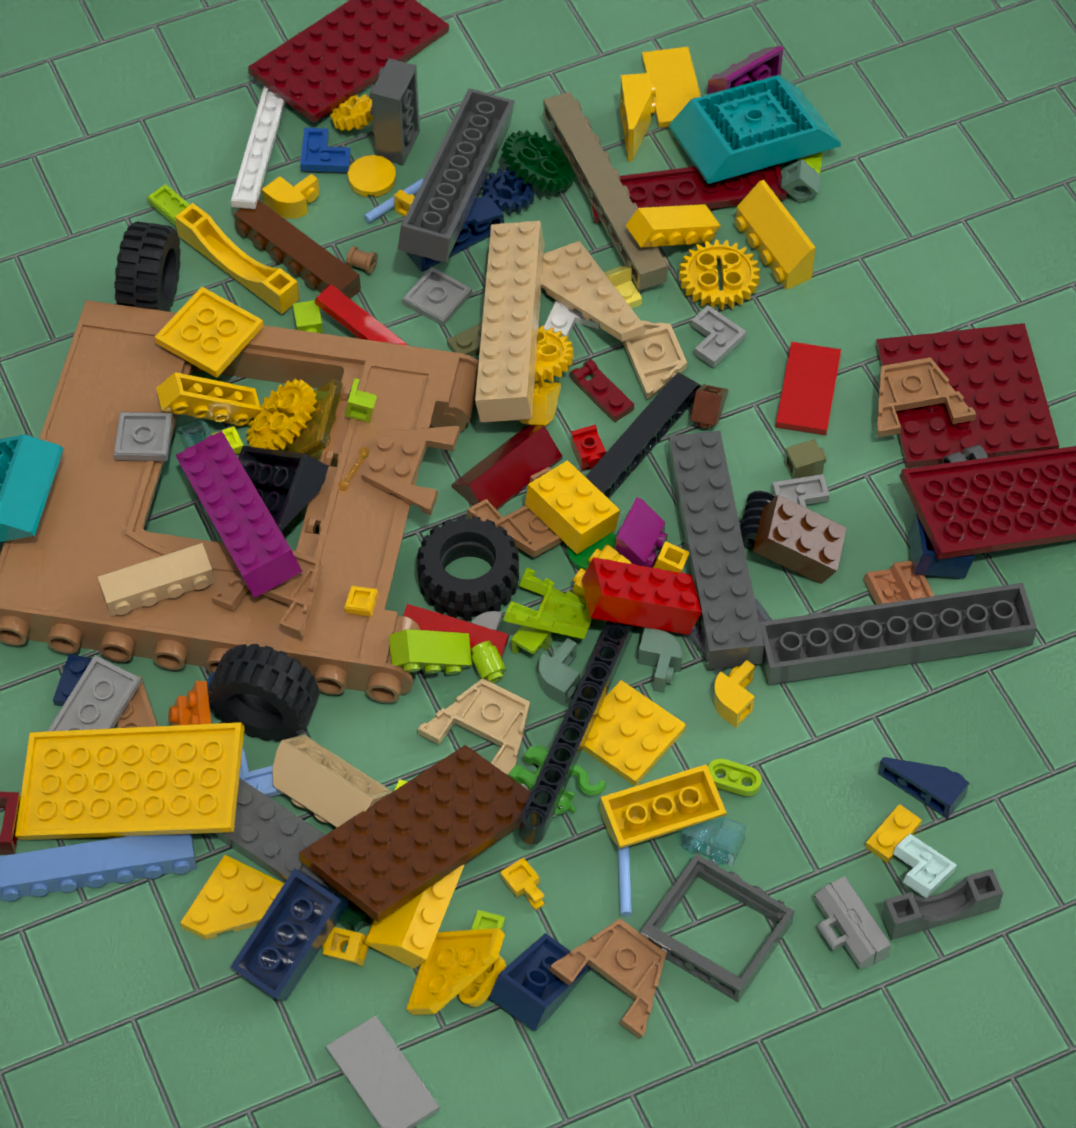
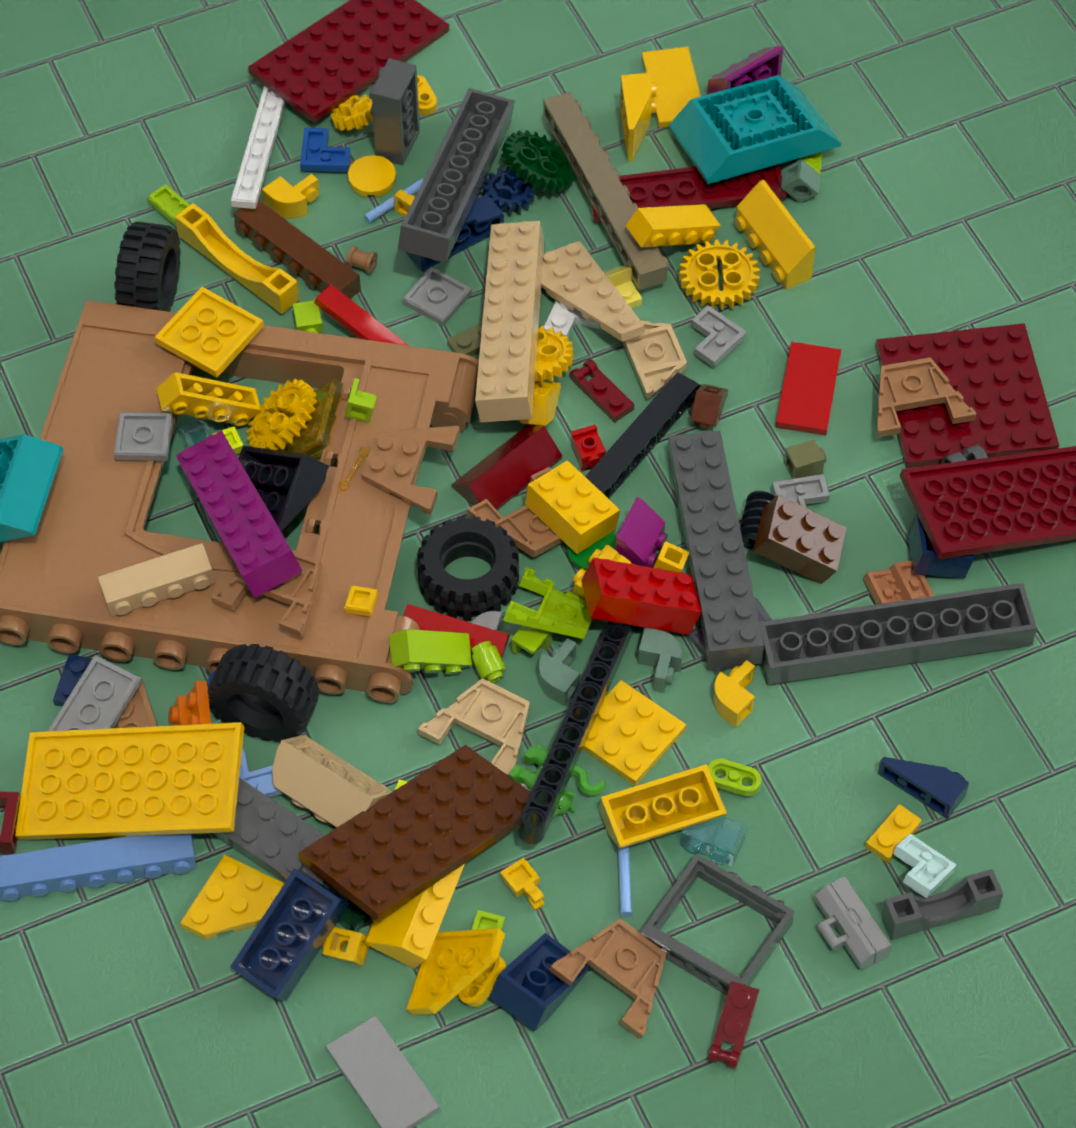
none -> yellow plate [417,75,437,115]
none -> dark red plate [708,981,760,1069]

